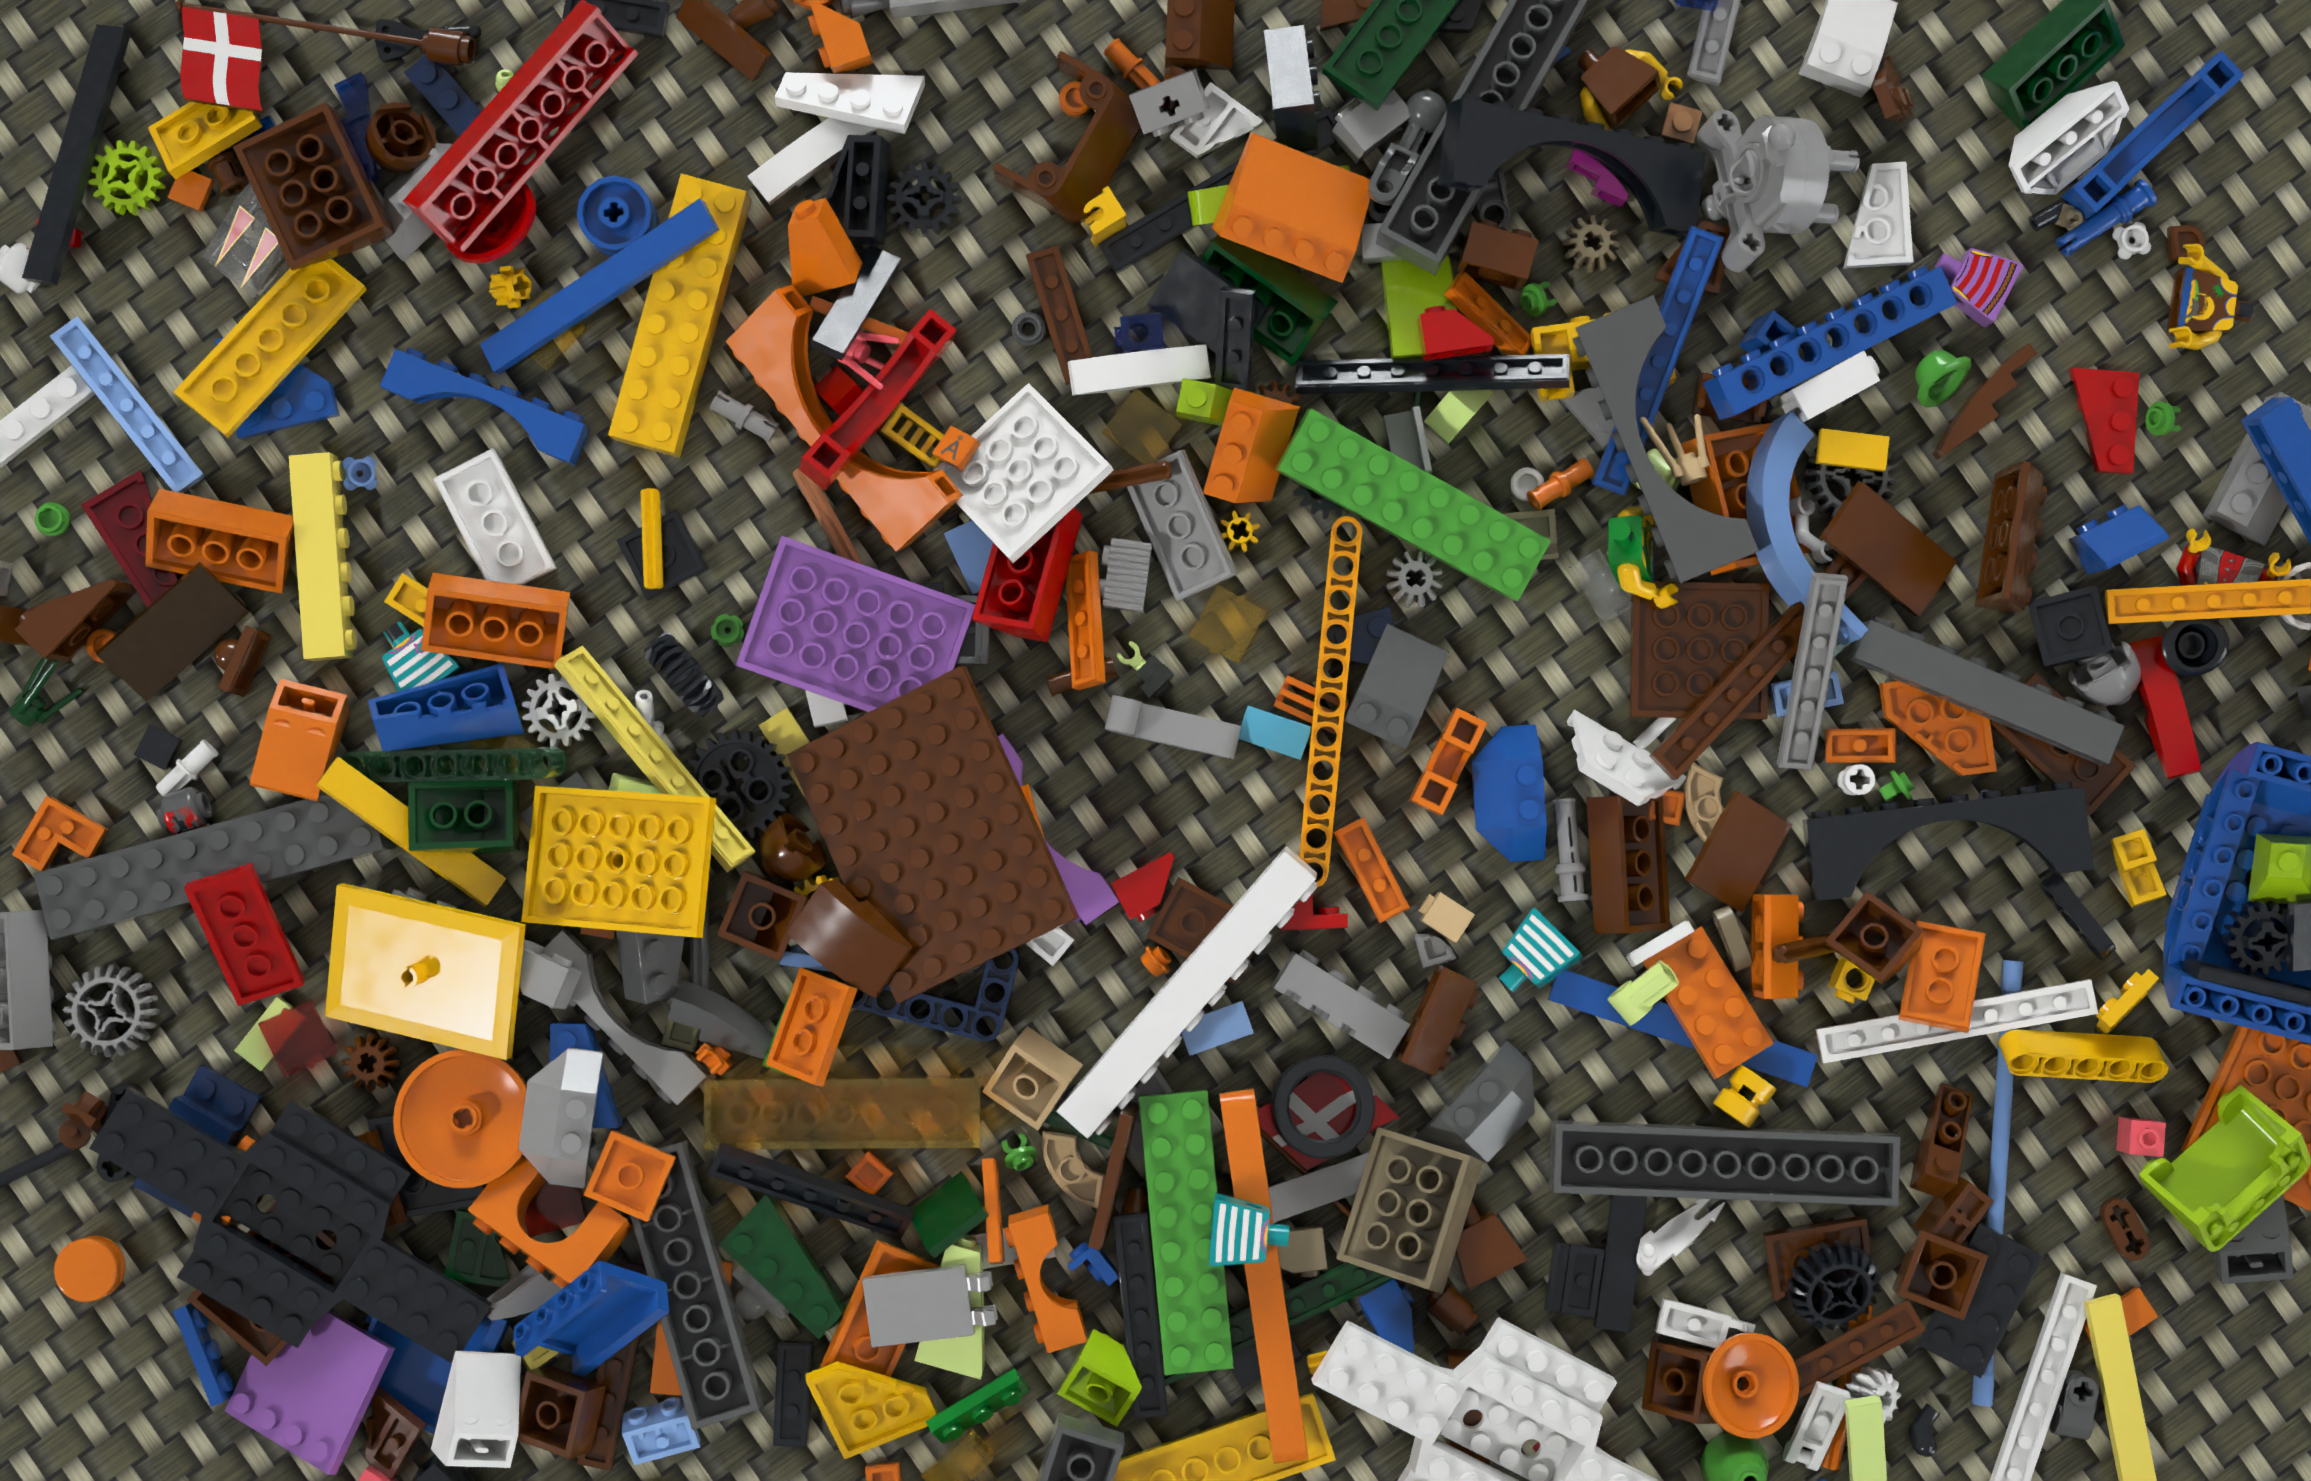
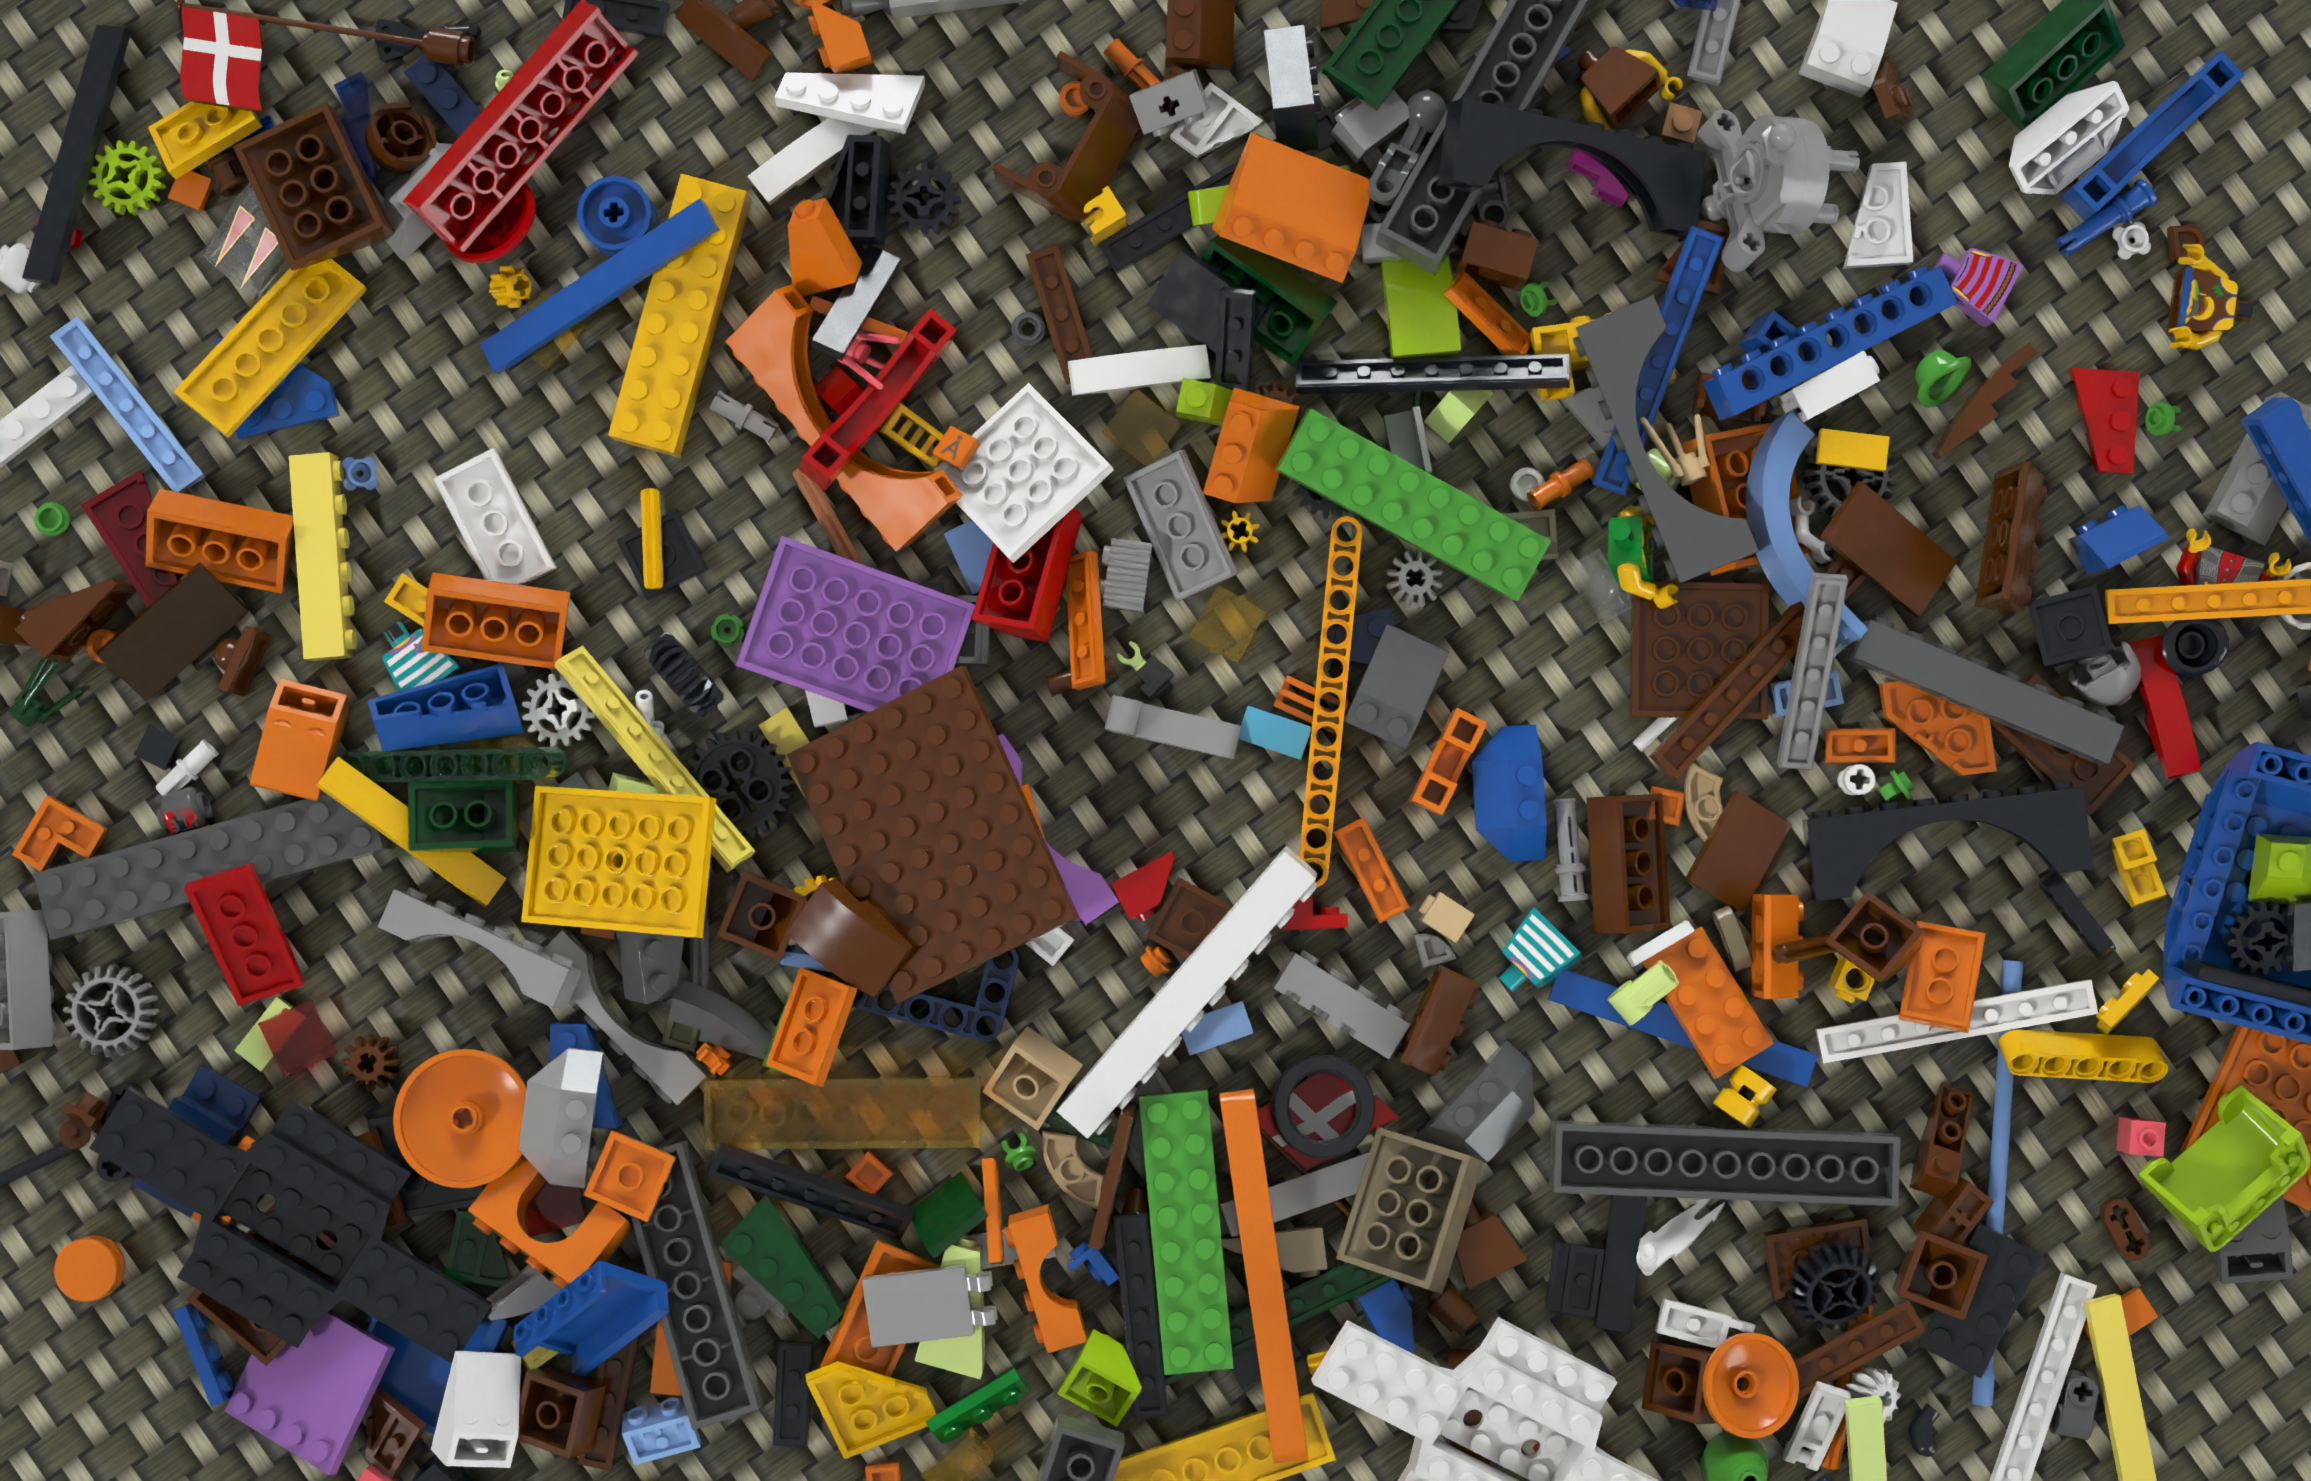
yellow piece [325,883,526,1060] -> none
blue arch [380,348,590,466] -> none
reddish brown cylinder [760,813,827,882] -> none
reddish brown axle [1089,460,1172,494] -> none
clear blue brick [1114,312,1164,353] -> none
teal torso [1208,1193,1289,1266] -> none
red slope [1417,306,1494,361] -> none
dark tan gear [1562,215,1620,274] -> none
white wing [1567,709,1686,806] -> none
arm [2029,202,2083,231] -> none

